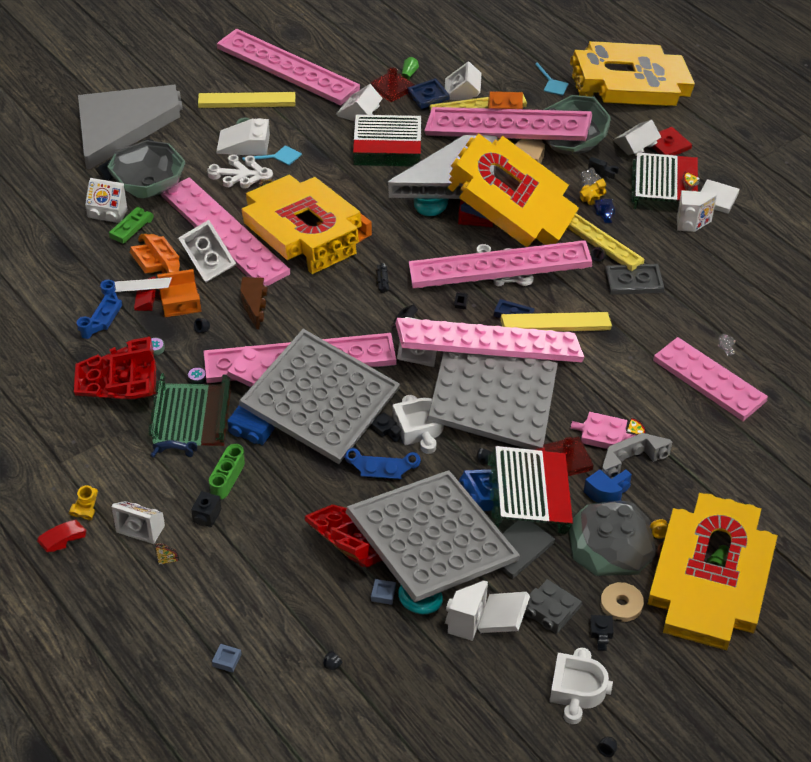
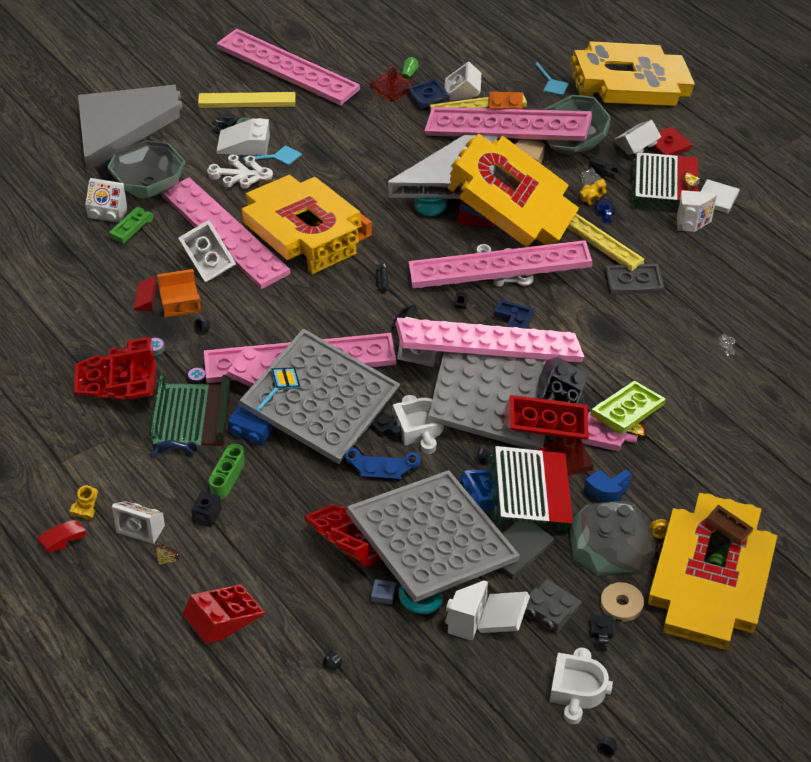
blue plate [77,280,122,339] -> none
white sticker [115,277,172,292] -> none
orange plate [130,234,180,273] -> none
sand blue plate [212,644,241,672] -> none
reddish brown slope [240,277,268,329] -> none
white slope [336,84,383,122] -> none
panel [353,115,421,167] -> none
light yellow tile [500,312,612,331] -> none
black hinge [591,247,606,262] -> none
light grey slope [602,433,672,479] -> none
bright pink plate [653,337,768,421] -> none
none -> red slope [183,584,265,643]
none -> black plate [212,112,240,134]
none -> piece [256,367,300,411]
none -> red slope [505,395,589,440]
none -> black slope [537,357,588,404]
none -> lime plate [590,381,666,434]
none -> reddish brown plate [705,505,753,546]

